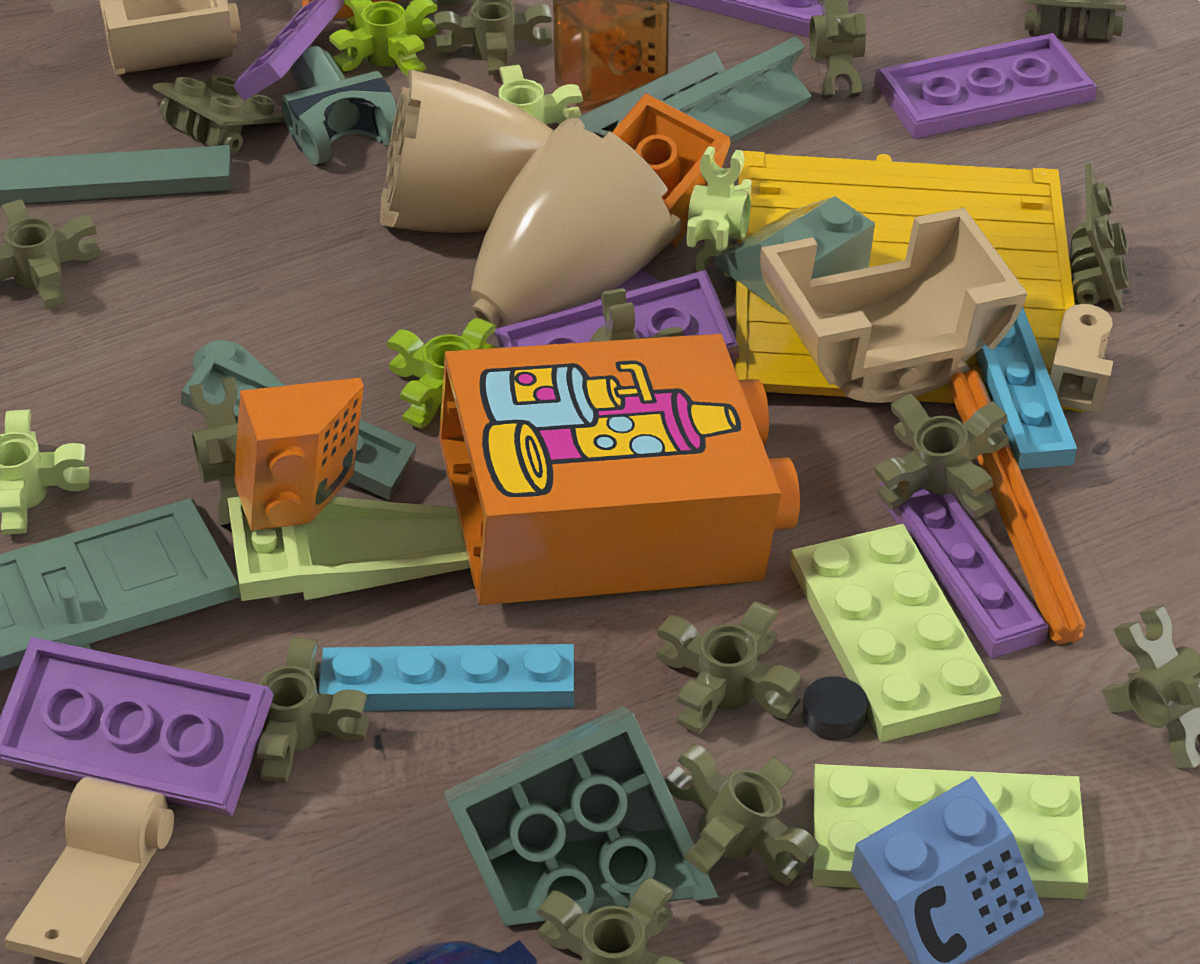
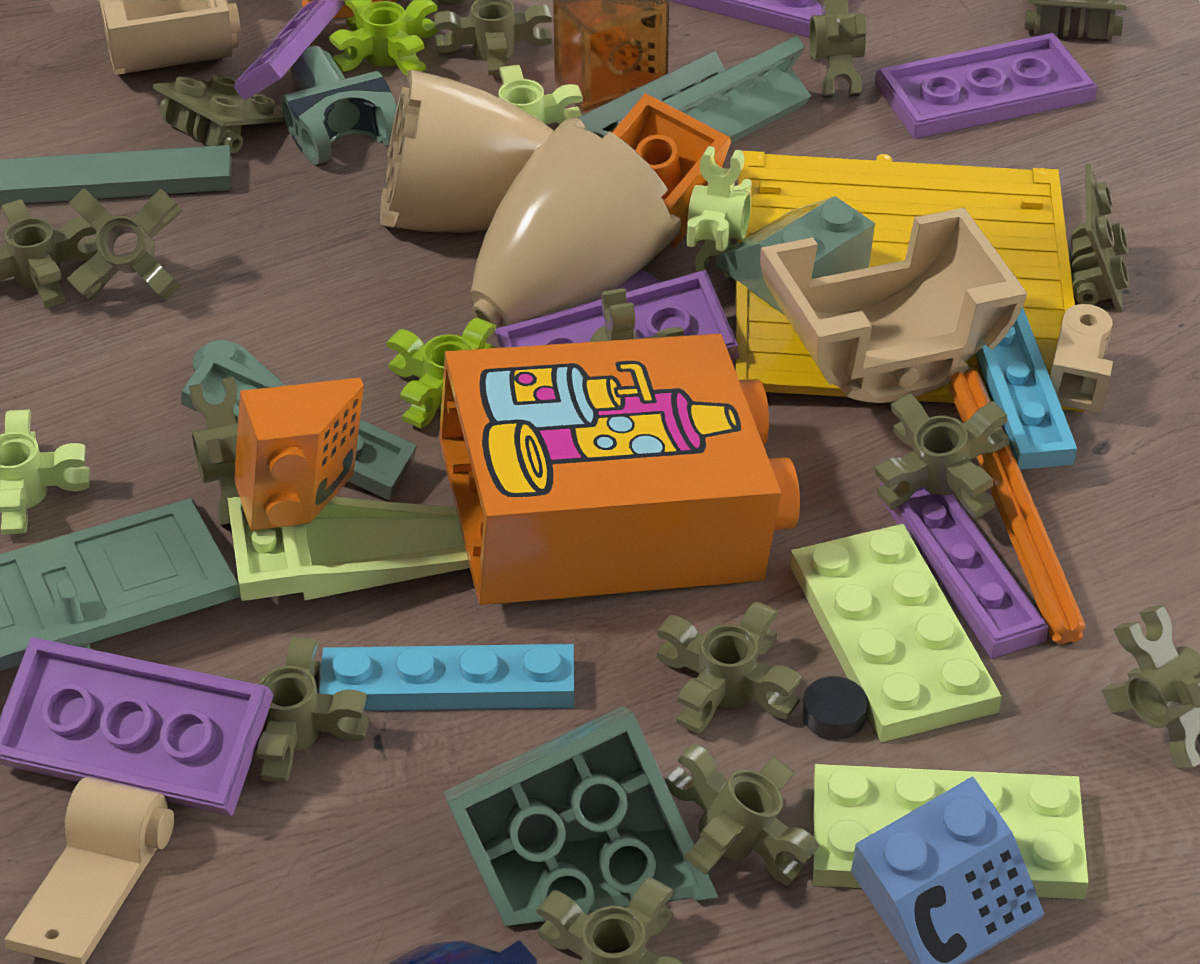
none -> olive pin [67,188,183,301]

